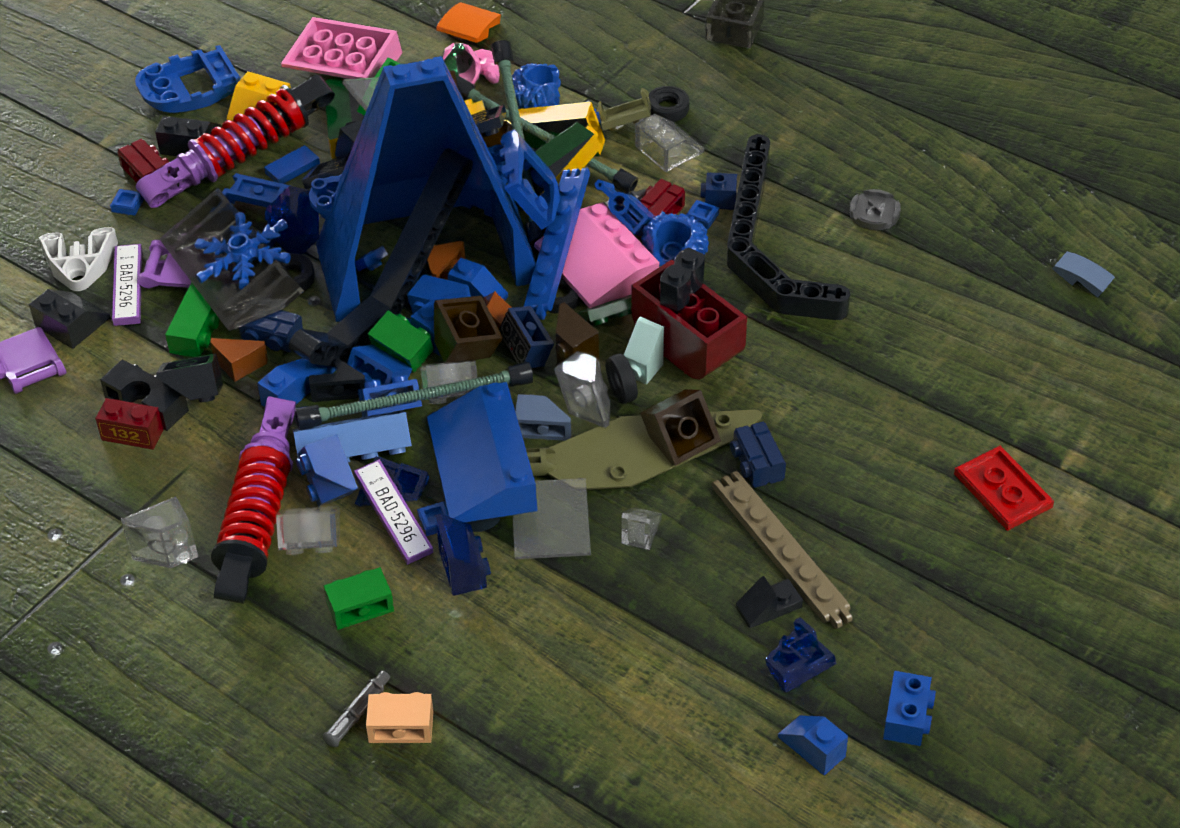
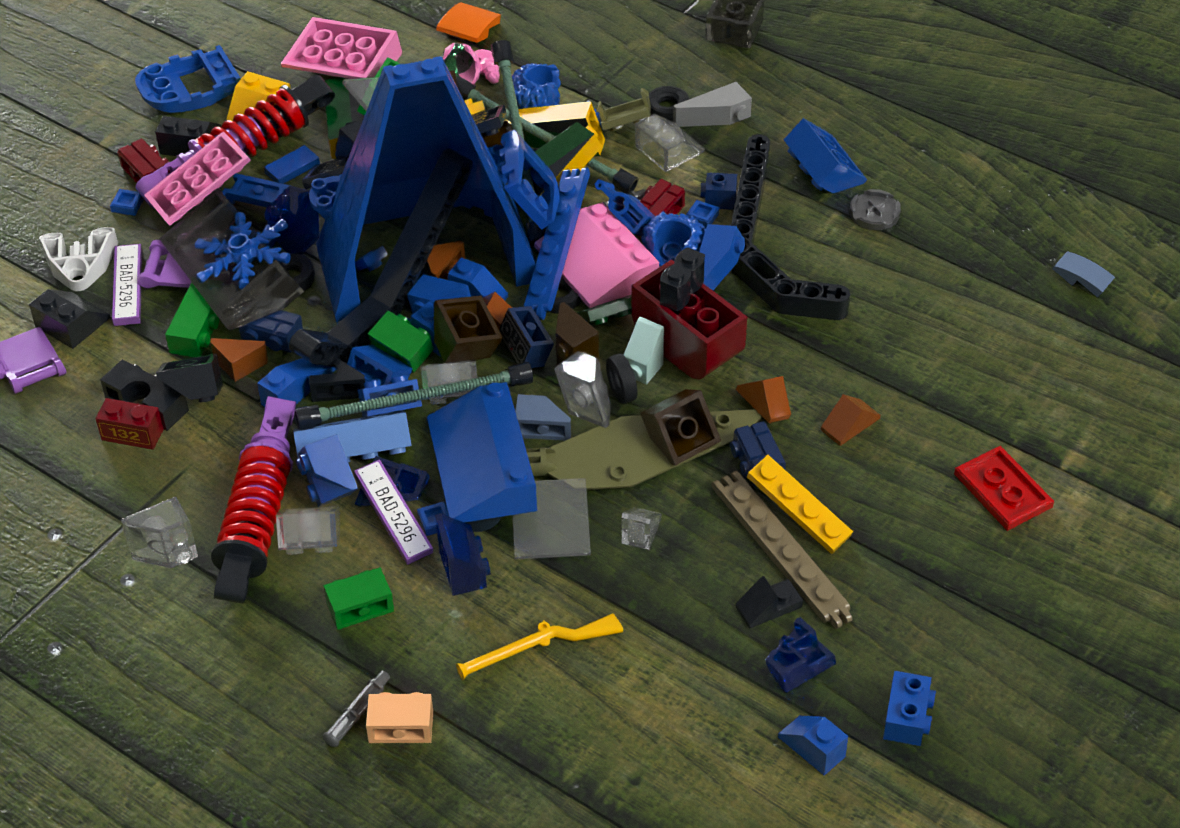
none -> bright pink slope [144,131,251,226]
none -> yellow piece [456,613,623,680]
none -> light grey slope [673,82,752,127]
none -> blue slope [699,224,745,290]
none -> dark orange slope [736,376,791,423]
none -> yellow plate [747,455,853,554]
none -> blue slope [784,118,867,194]
none -> dark orange slope [821,394,881,446]

